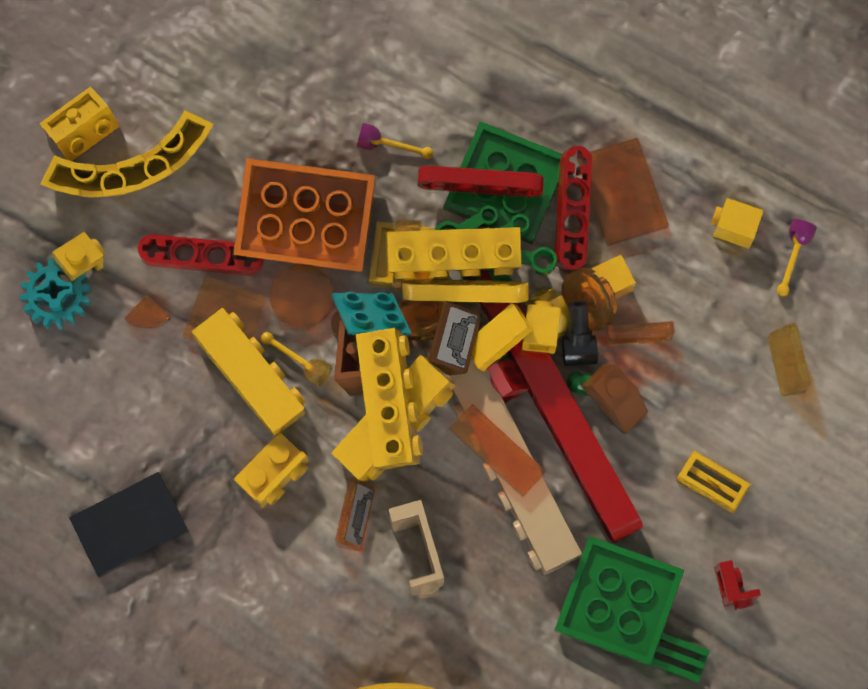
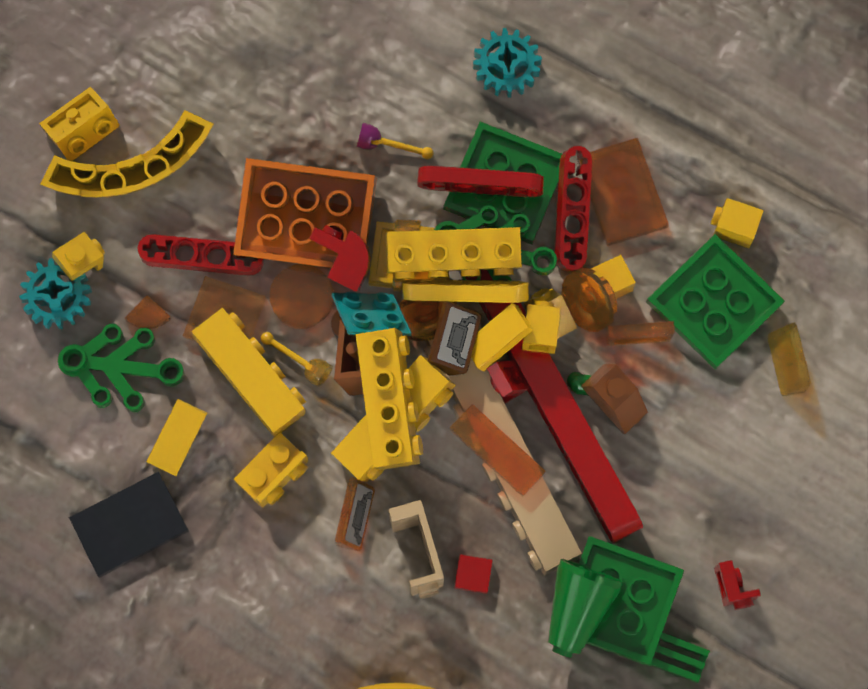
black pin [562,301,598,366] -> none
yellow tile [676,450,751,514] -> none
hinge [777,219,817,296] -> none
none -> green plant [58,323,185,412]
none -> yellow slope [146,399,208,476]
none -> red brick [309,225,371,292]
none -> red tile [454,554,493,594]
none -> teal gear [473,28,542,98]
none -> green cone [548,559,623,658]
none -> green plate [646,234,785,370]

